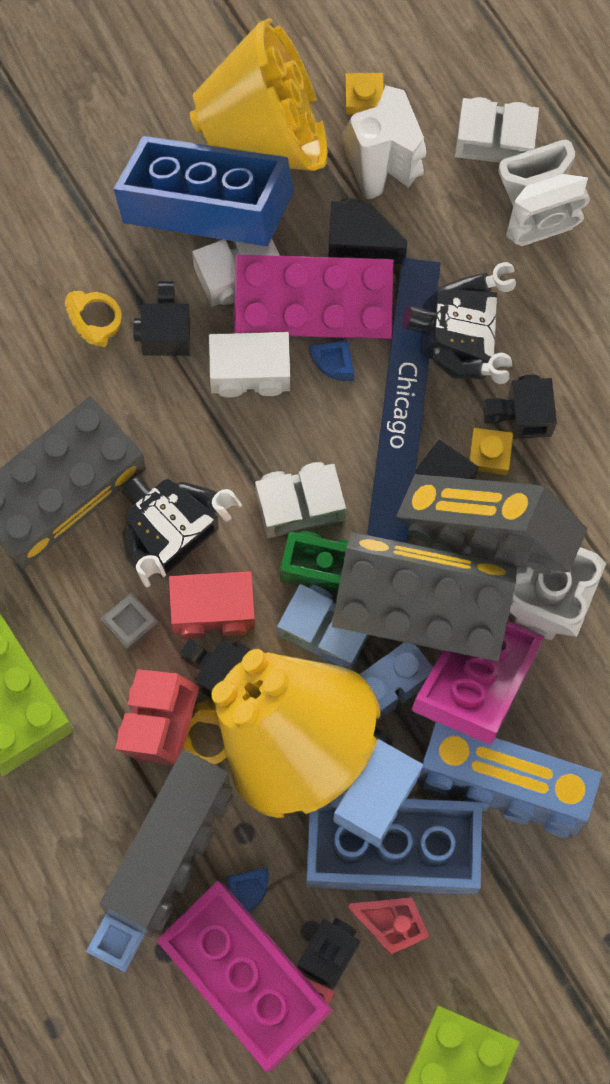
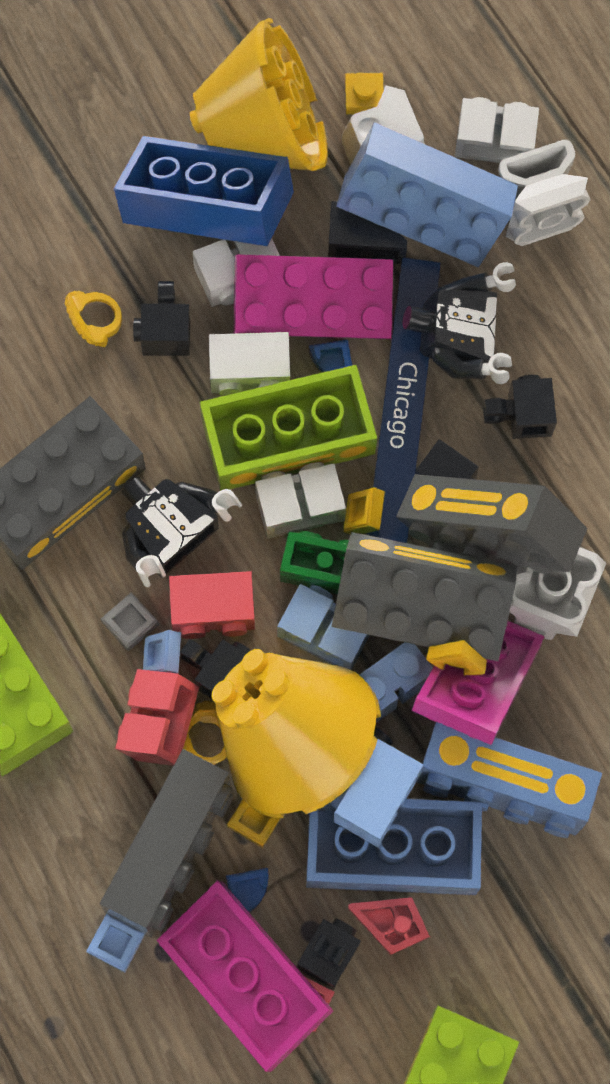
yellow plate [469,428,513,475] -> none
none -> light blue tile [143,630,181,673]
none -> lime brick [200,365,377,491]
none -> yellow tile [227,799,281,848]
none -> medium blue brick [336,122,518,268]
none -> yellow tile [343,487,385,535]
none -> yellow tile [426,640,487,675]

